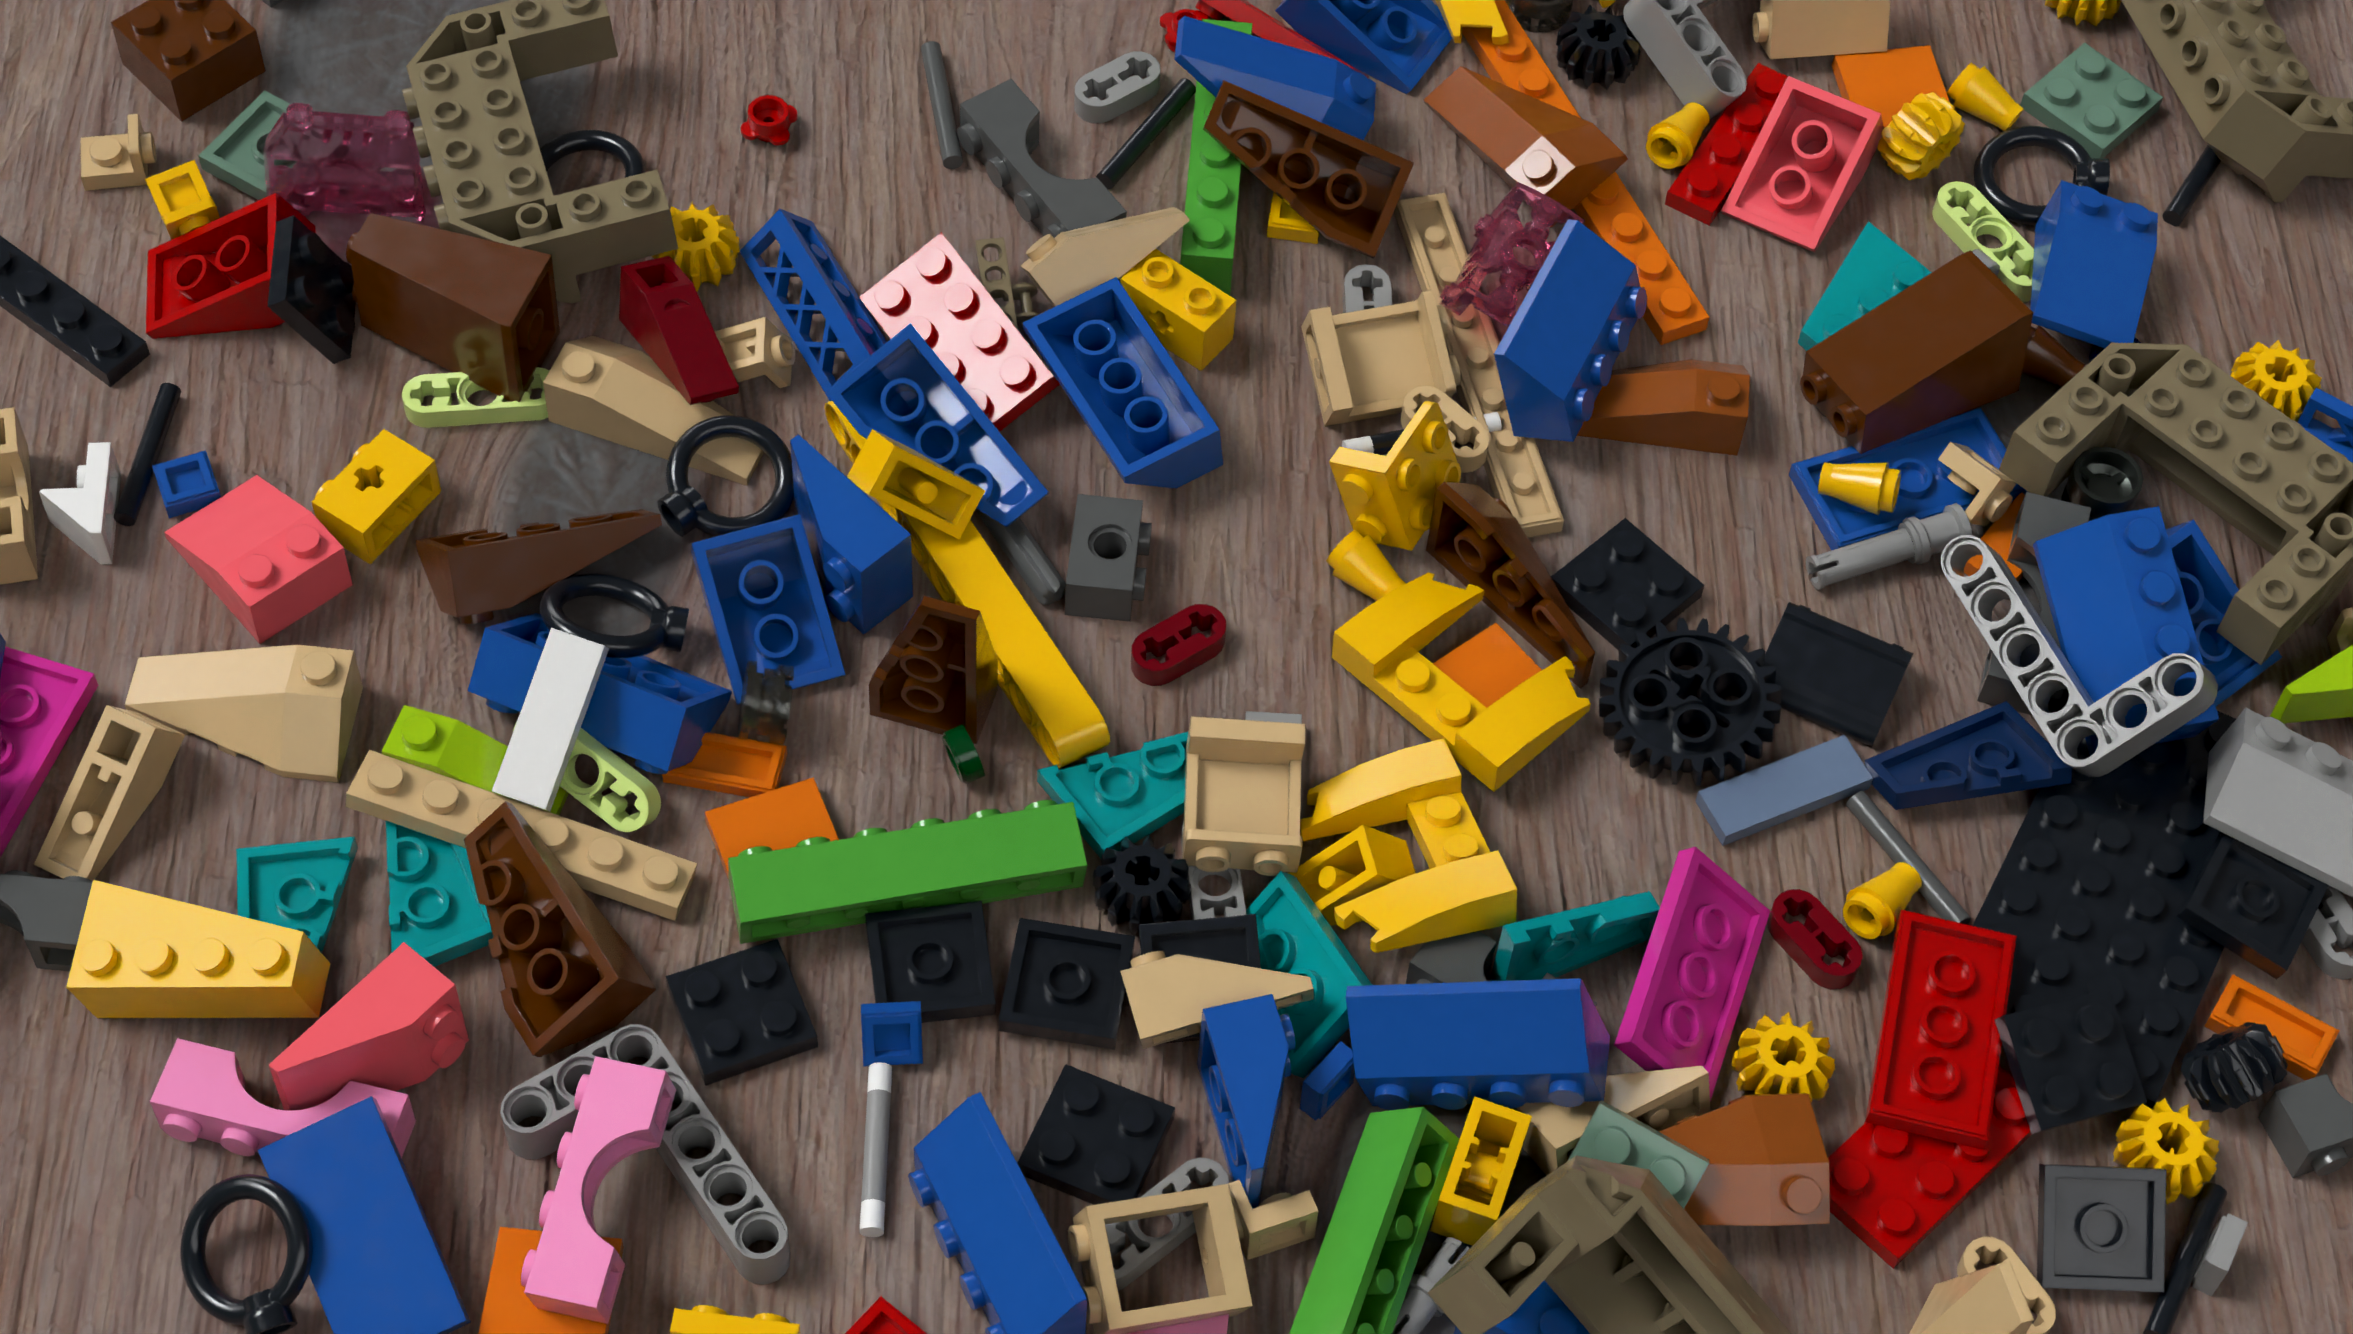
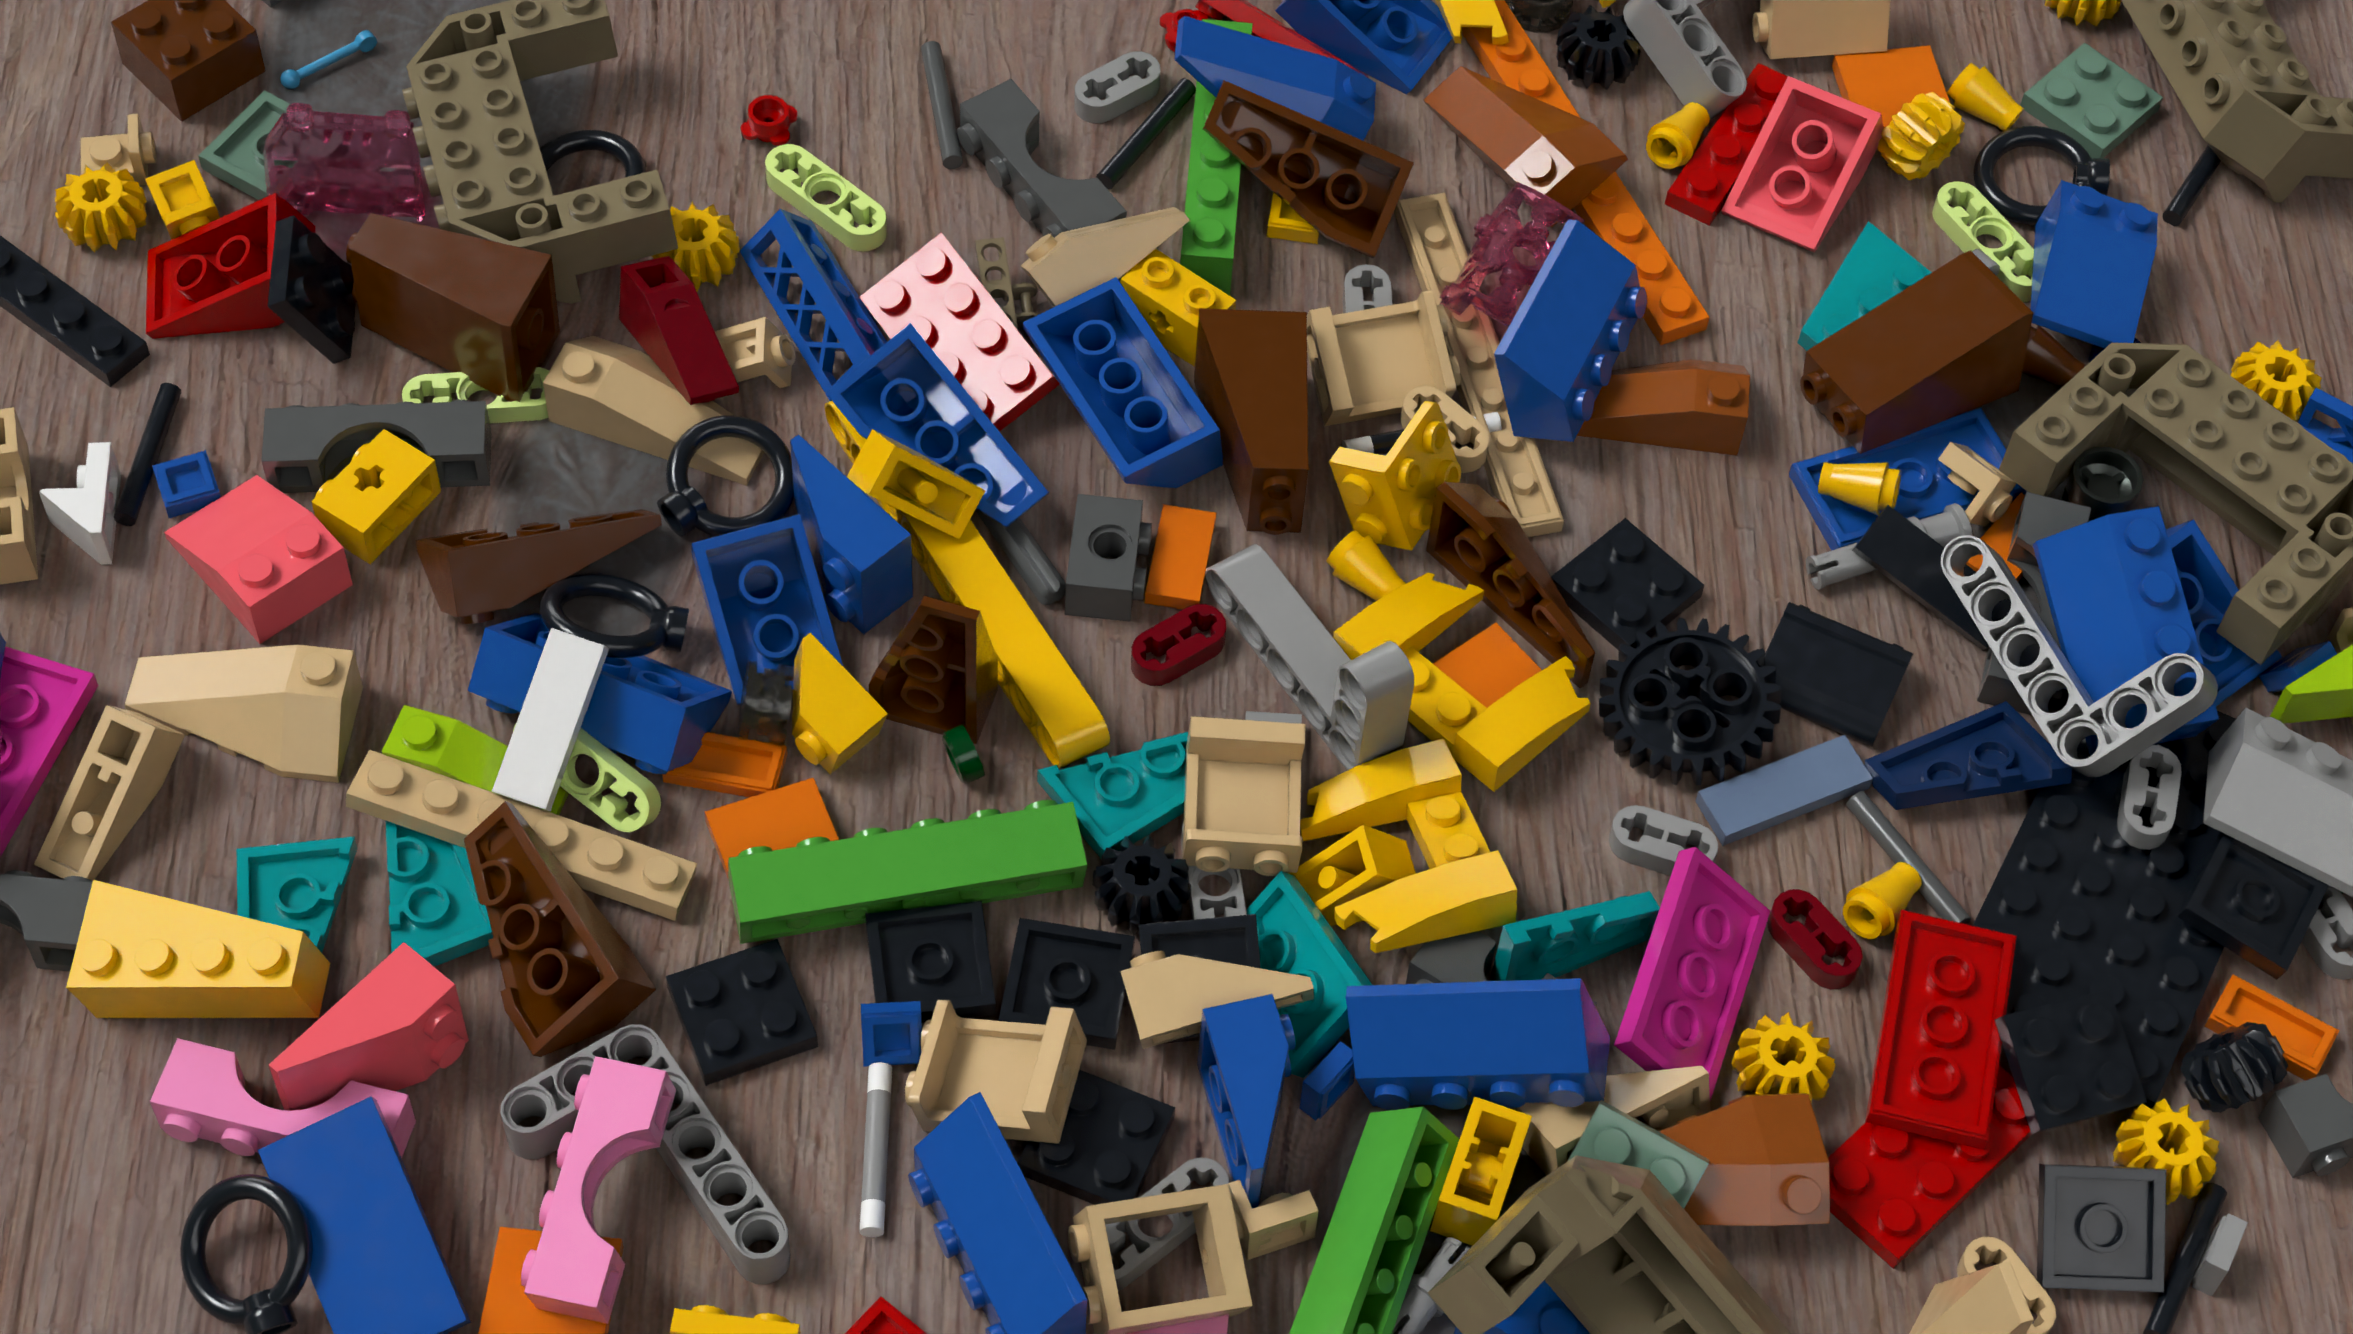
none -> yellow gear [55,162,147,253]
none -> dark grey arch [261,400,492,493]
none -> dark azure hinge [280,30,377,89]
none -> yellowish green beam [765,144,887,252]
none -> yellow slope [792,632,888,775]
none -> tan panel [905,1000,1087,1144]
none -> orange tile [1144,504,1217,609]
none -> reddish brown slope [1194,308,1309,535]
none -> light grey beam [1205,544,1414,770]
none -> light grey beam [1609,805,1718,876]
none -> black tile [1852,505,2011,650]
none -> light grey beam [2117,745,2182,850]
none -> blue tile [2259,641,2337,693]

